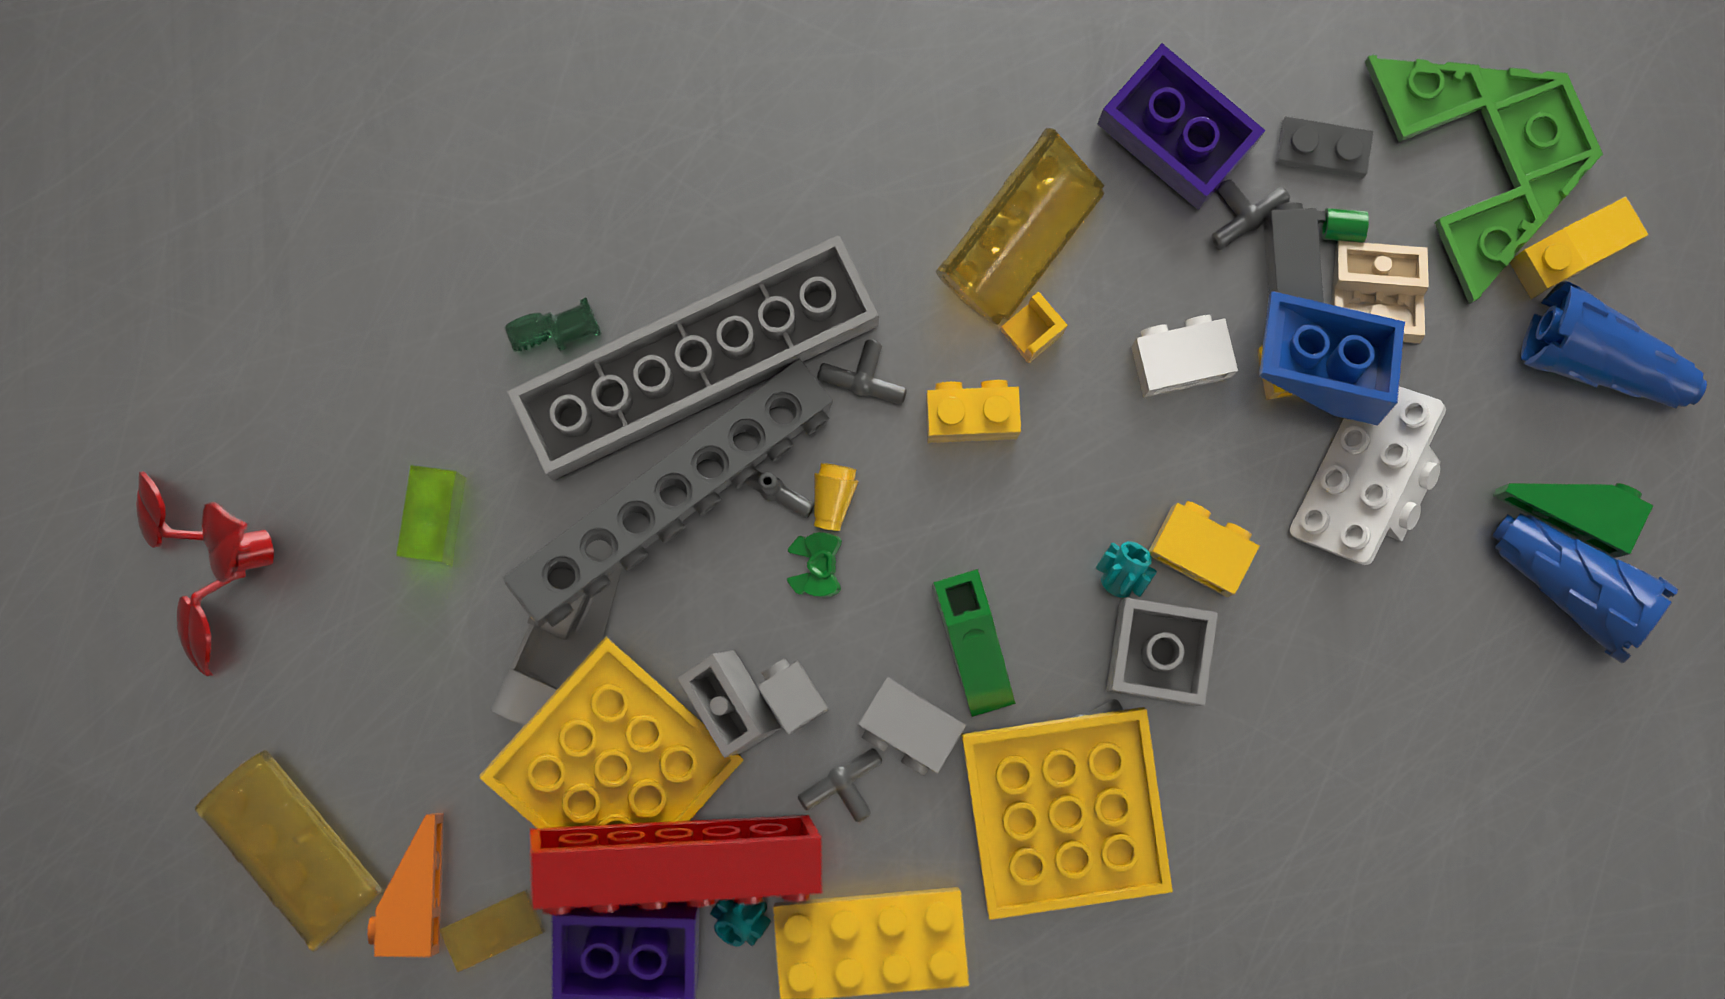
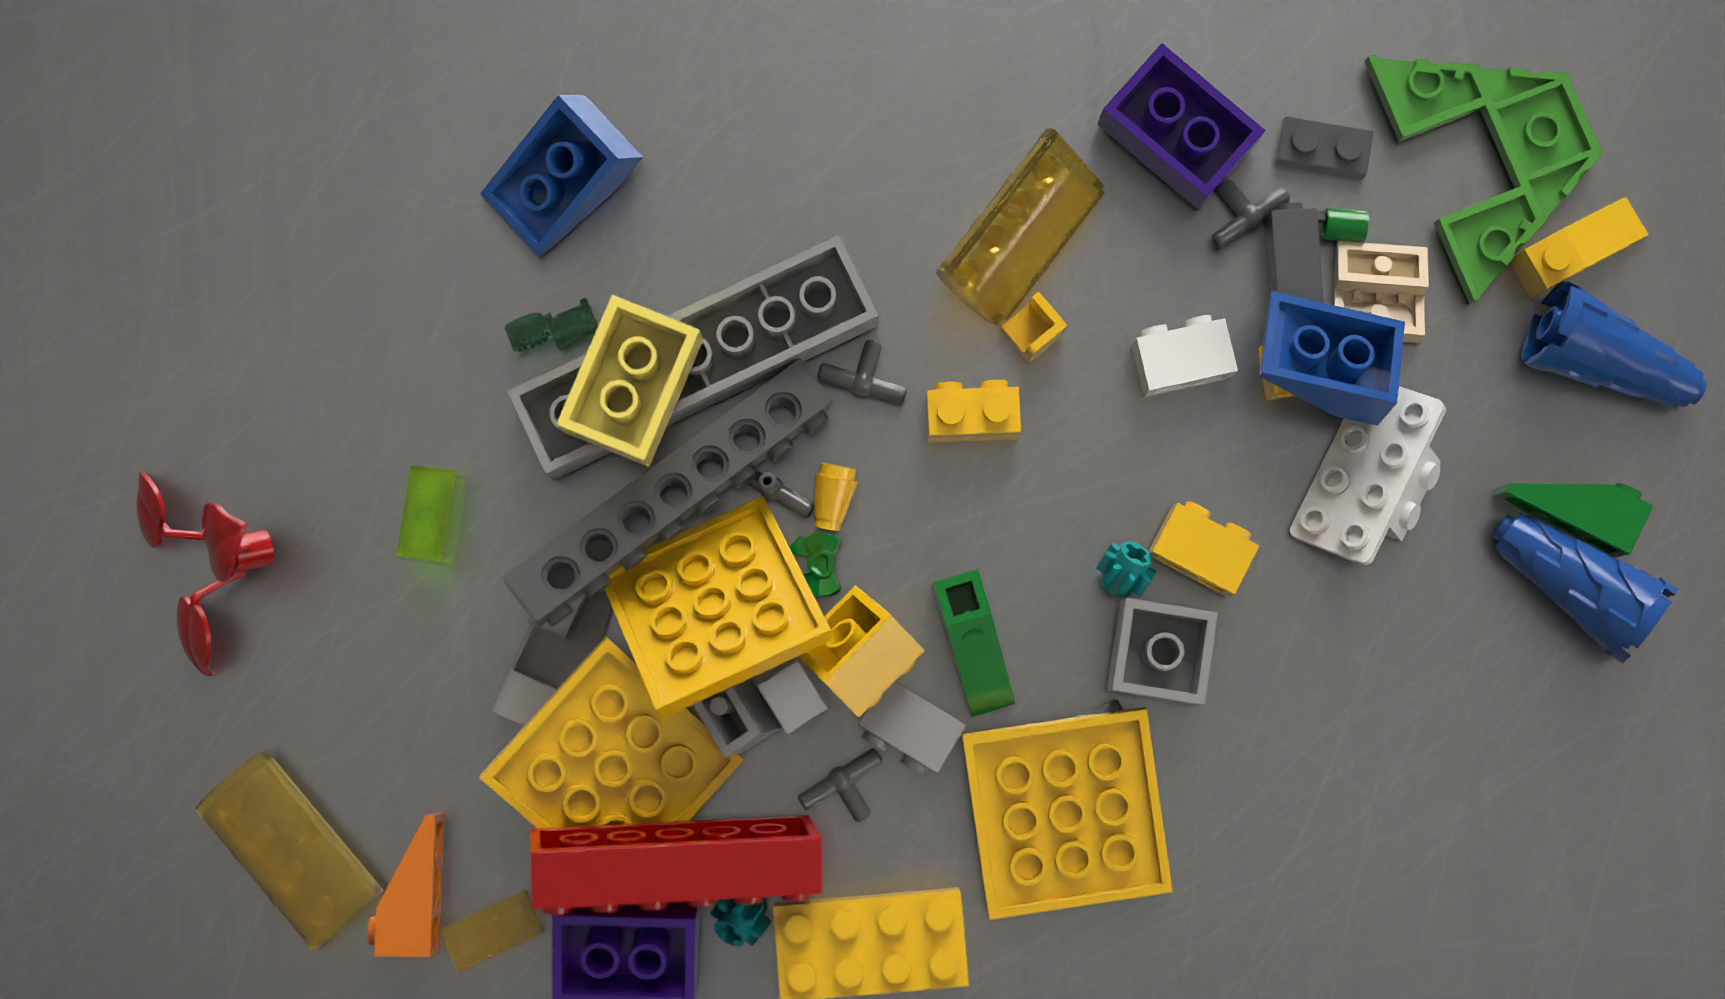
none -> blue slope [480,95,643,256]
none -> light yellow brick [556,295,703,467]
none -> yellow plate [605,496,834,719]
none -> yellow brick [797,585,925,717]

